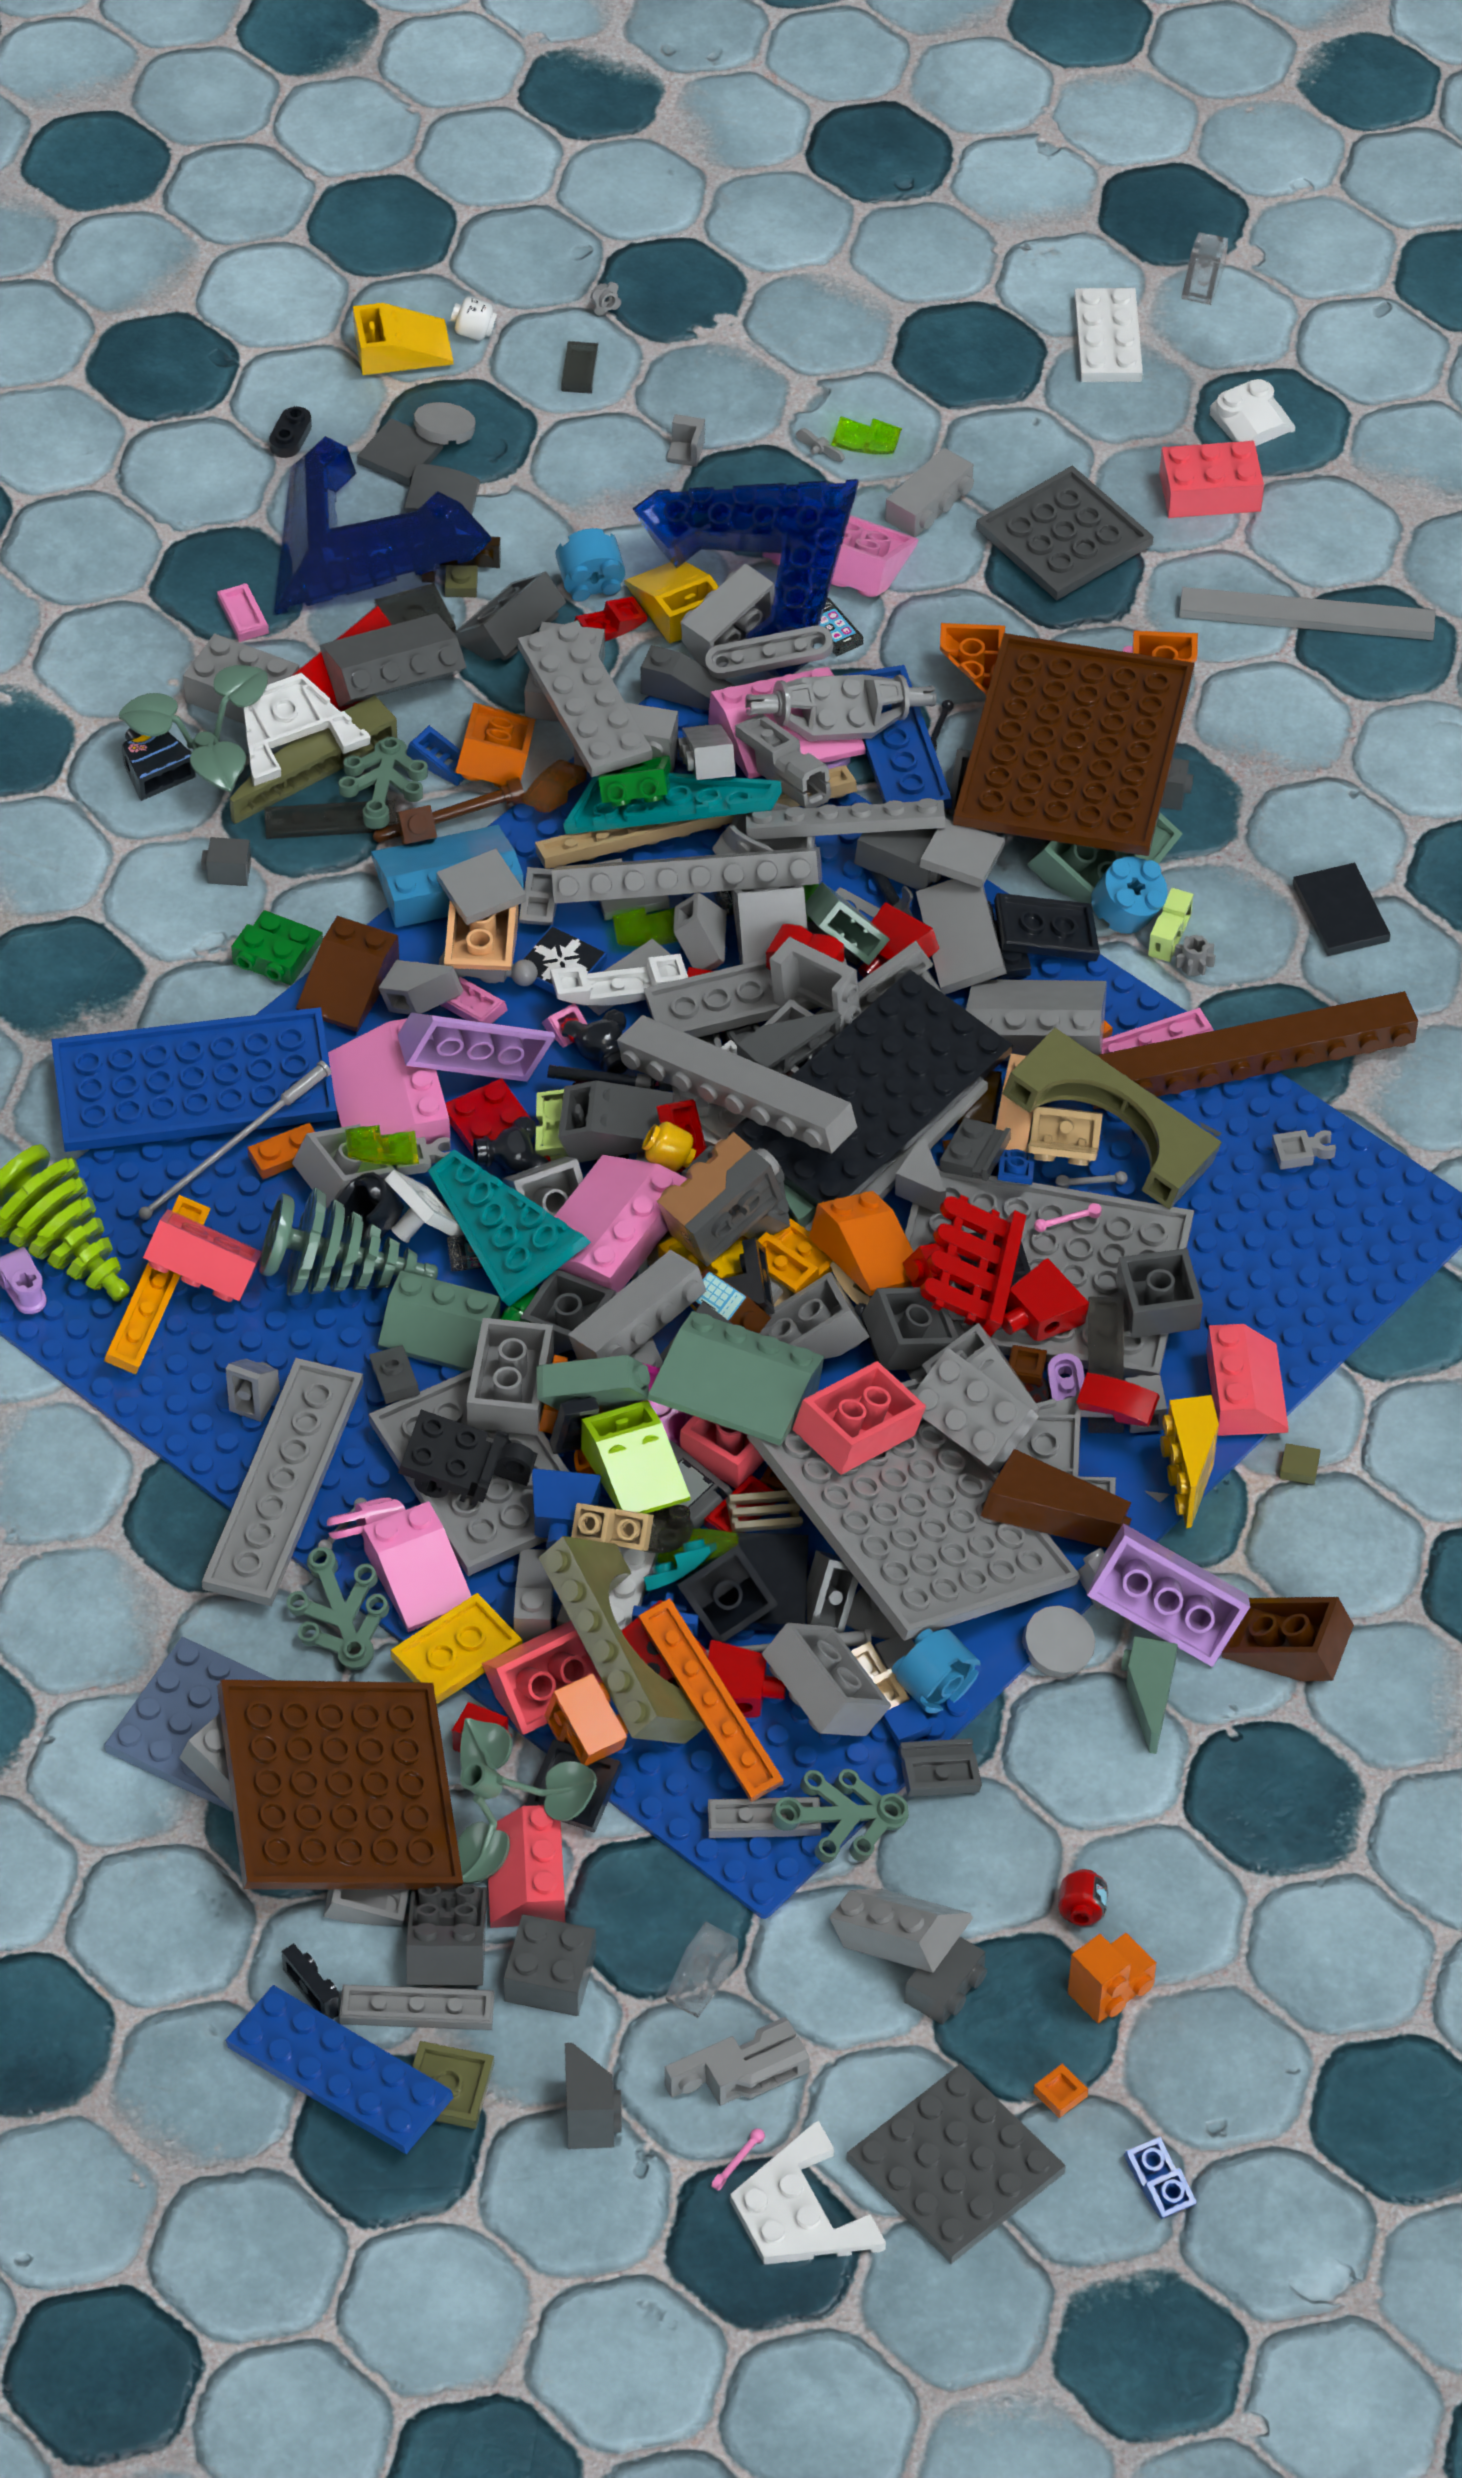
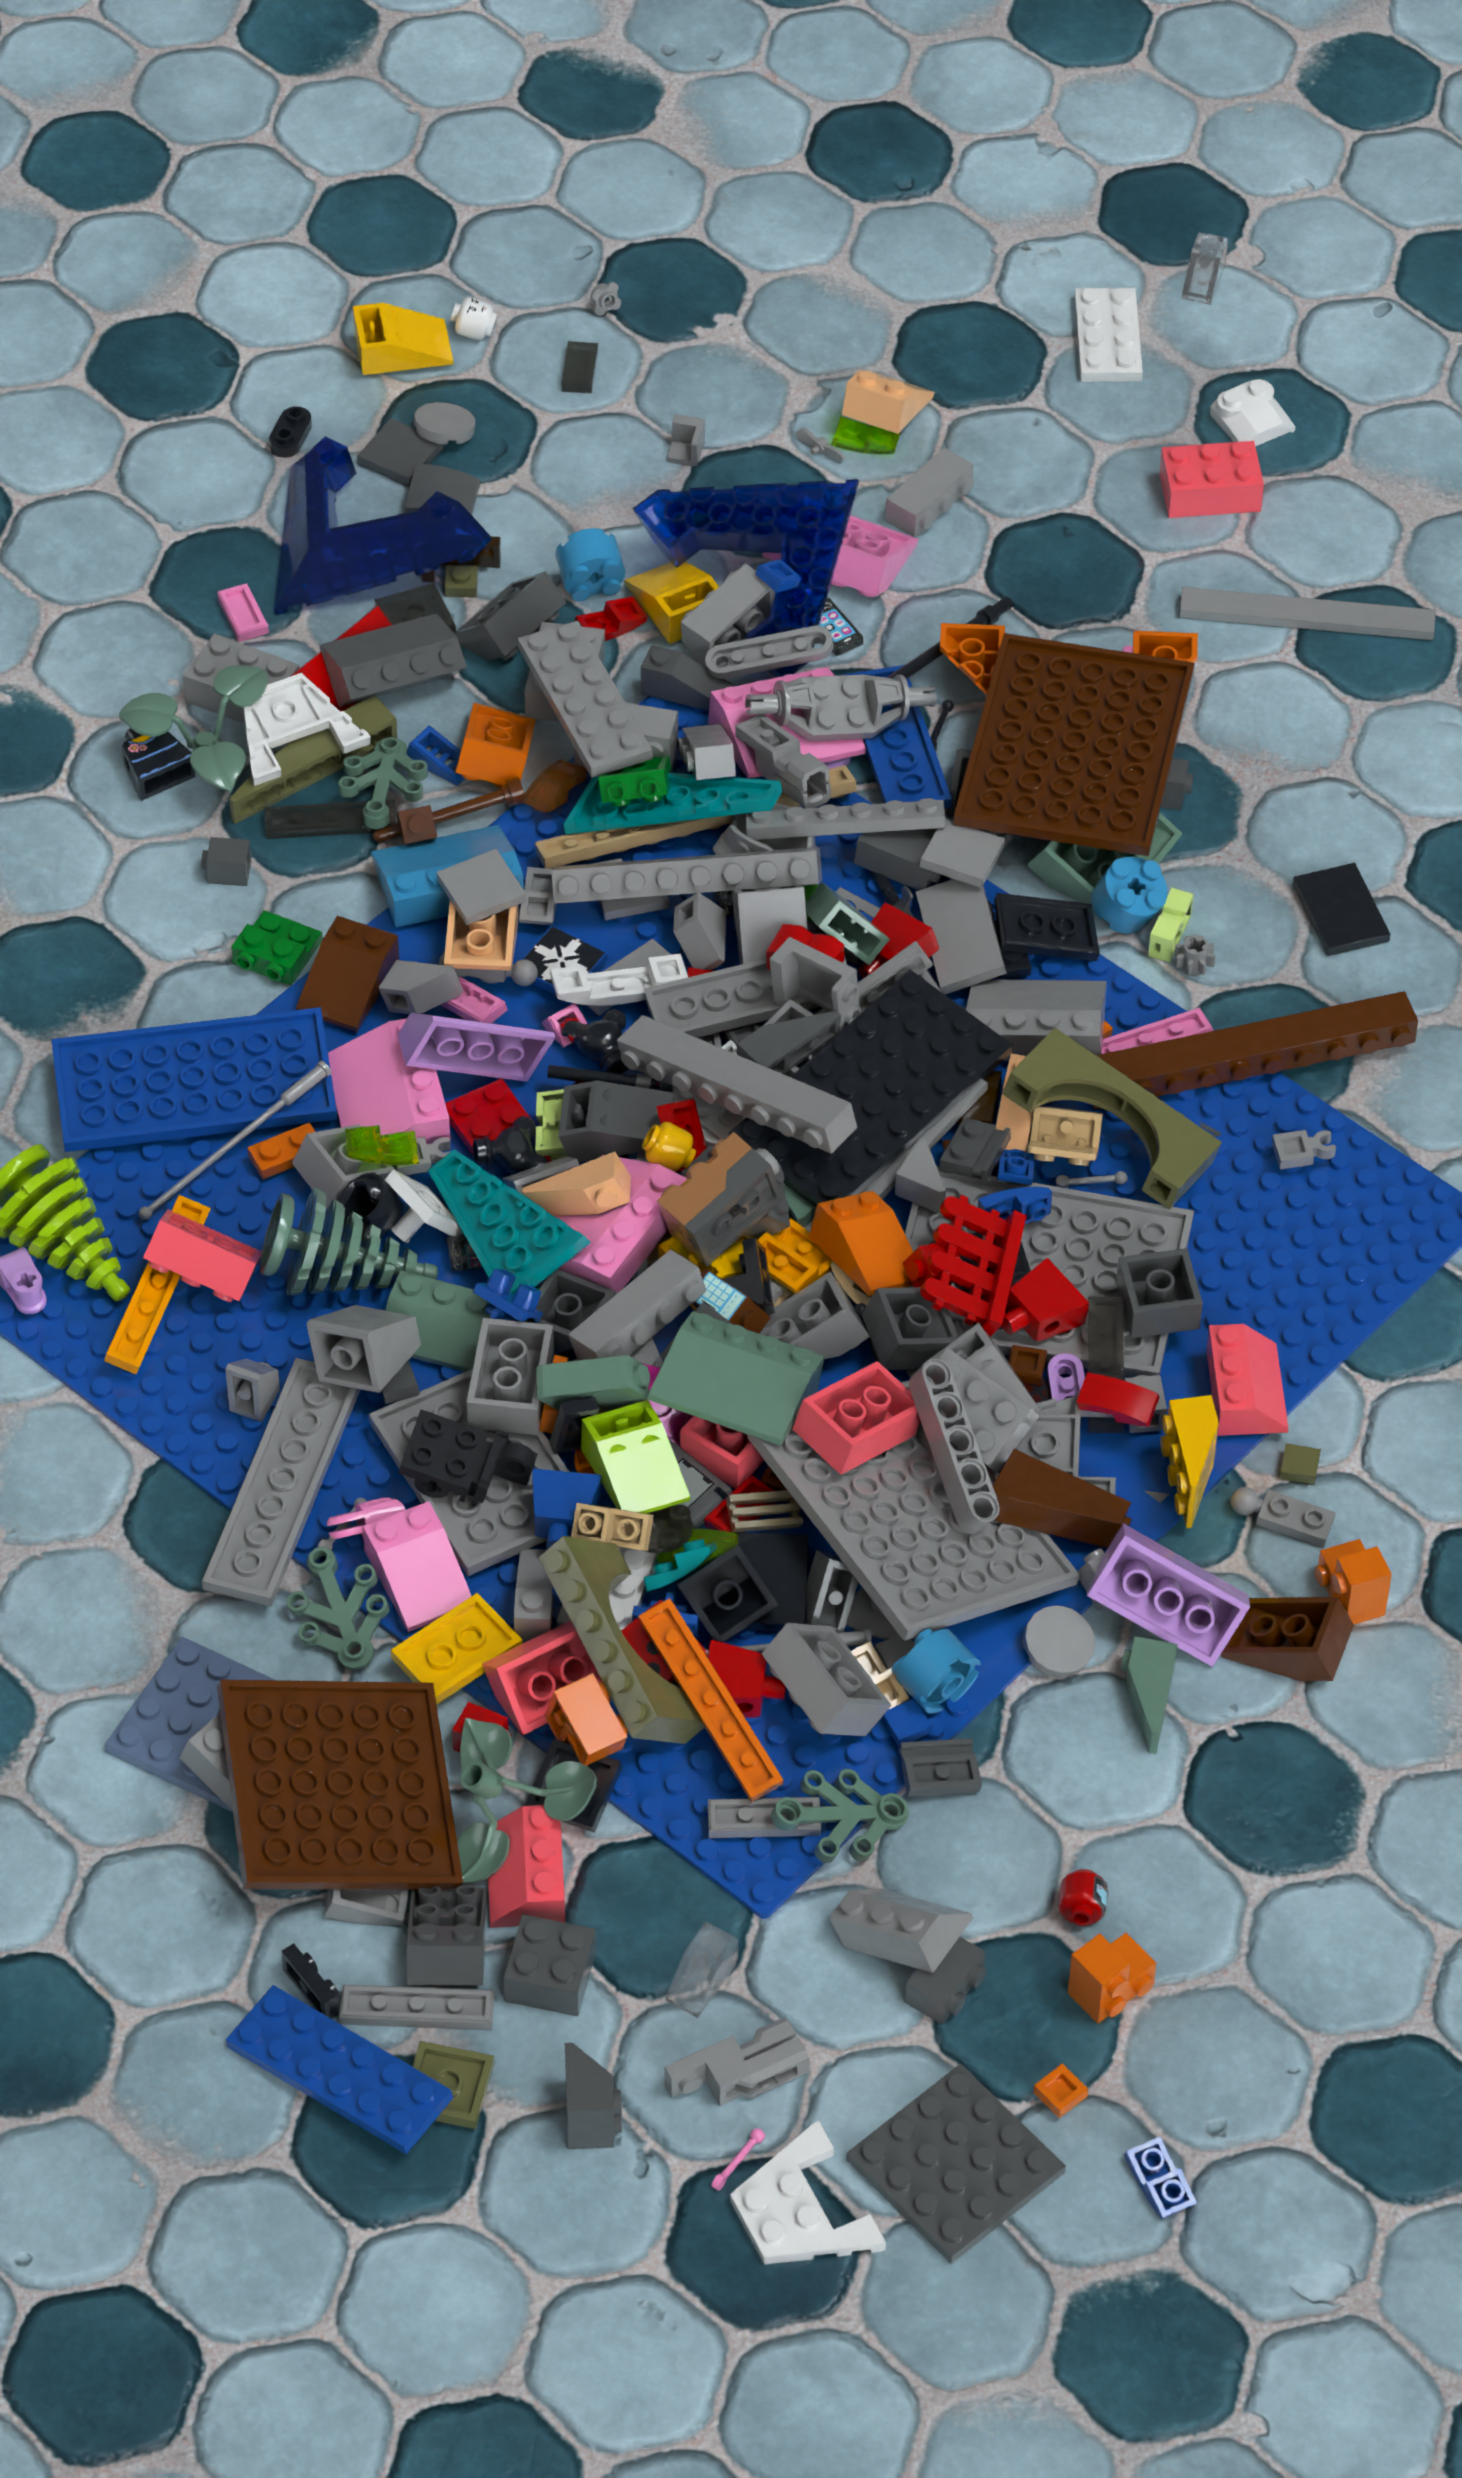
clear neon green slope [613,907,678,946] -> none
dark grey plate [976,465,1154,600] -> none
bright pink hinge [1034,1203,1102,1232] -> none
none -> light grey slope [306,1305,421,1393]
none -> blue hips [473,1269,543,1322]
none -> light nougat slope [522,1151,631,1216]
none -> blue tile [755,559,801,593]
none -> light nougat slope [842,370,934,434]
none -> black bar [886,597,1013,679]
none -> light grey beam [909,1359,1000,1534]
none -> blue slope [978,1187,1052,1224]
none -> light grey plate [1230,1487,1336,1548]
none -> orange brick [1315,1539,1392,1625]

